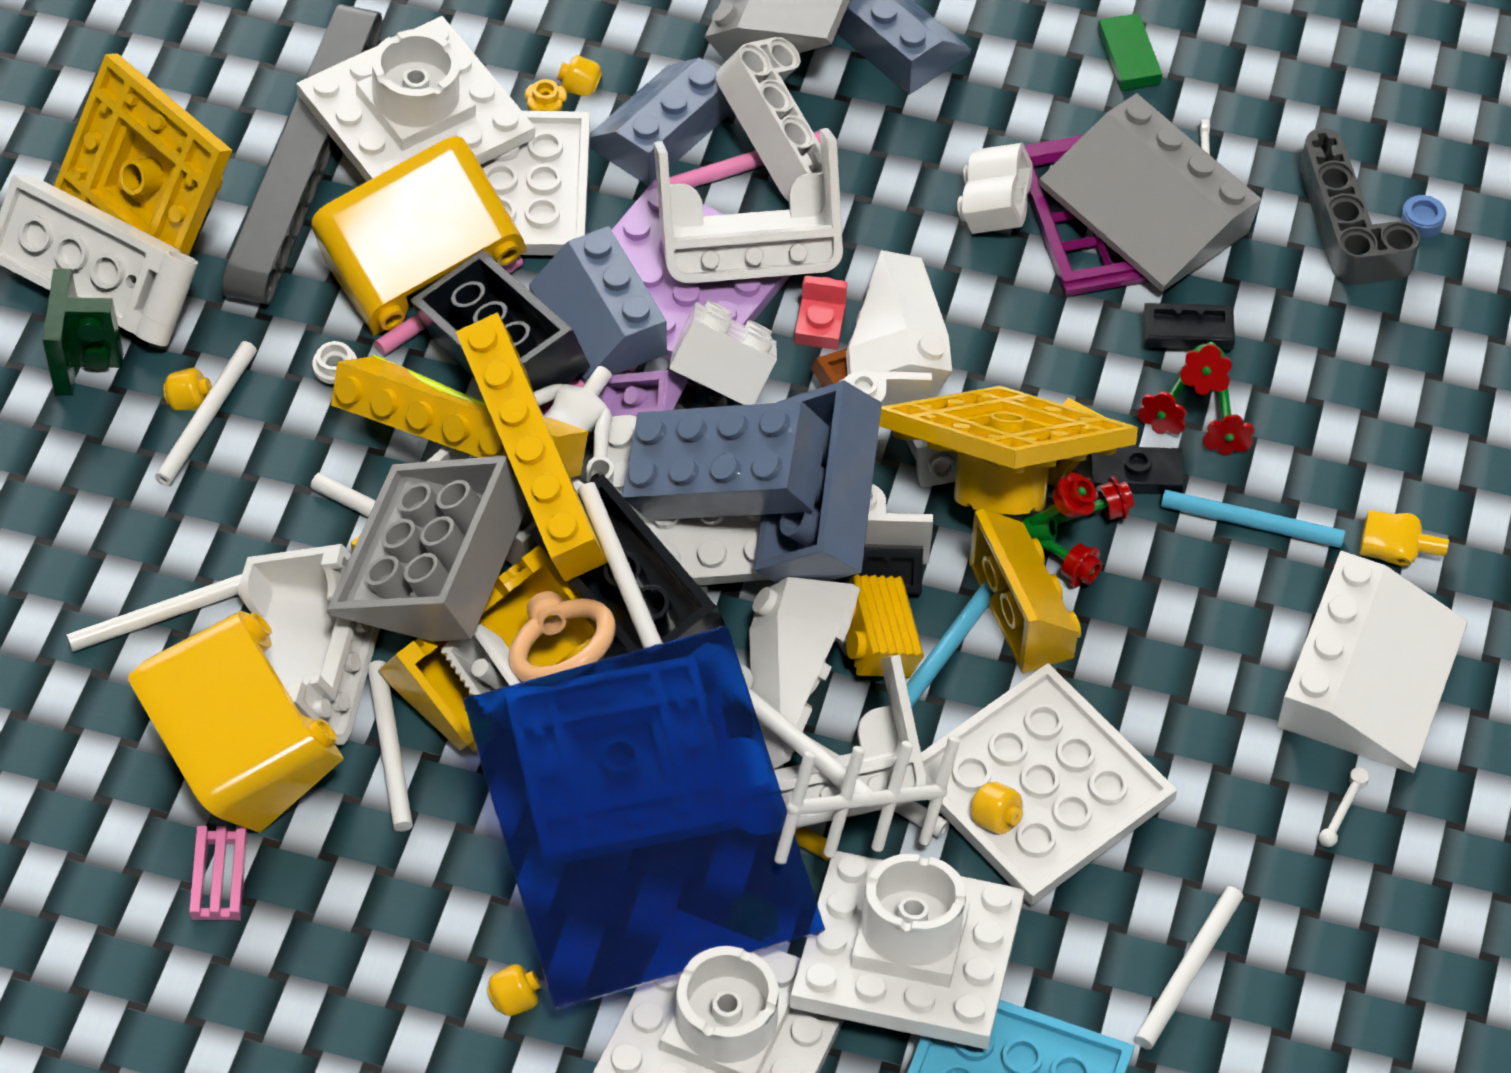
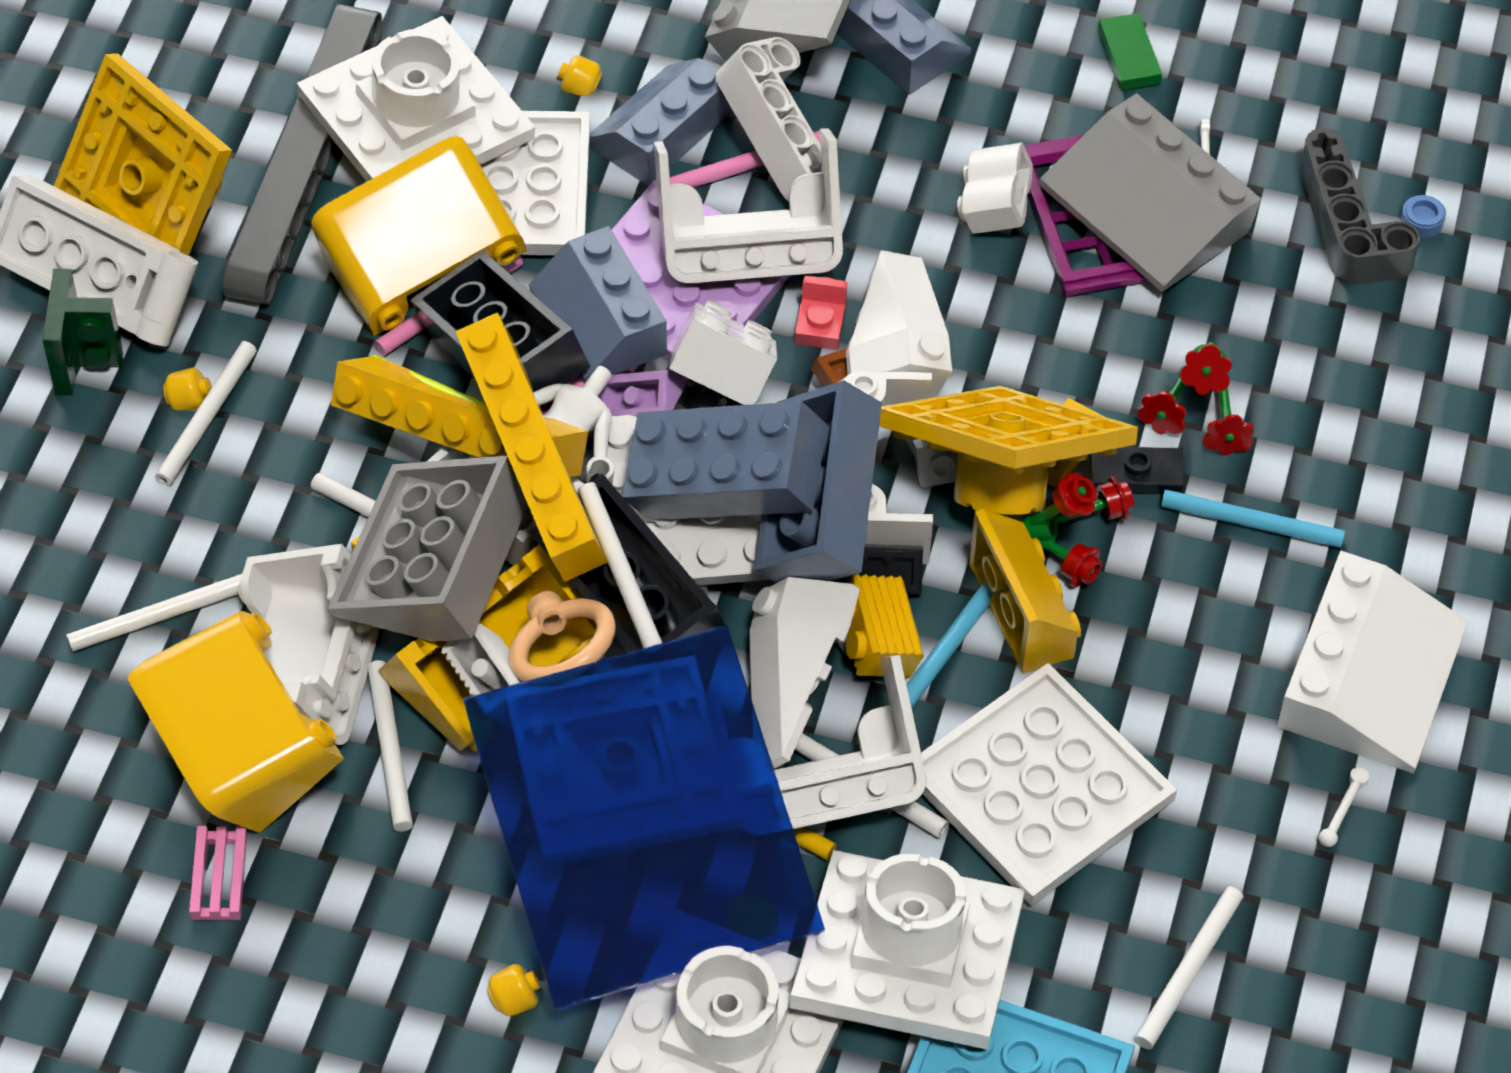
white plate [312,341,357,384] -> none
yellow plate [525,79,567,111] -> none
white piece [689,643,960,864] -> none
yellow piece [971,782,1023,834] -> none
black plate [1143,303,1235,350] -> none
yellow piece [1359,509,1449,566] -> none

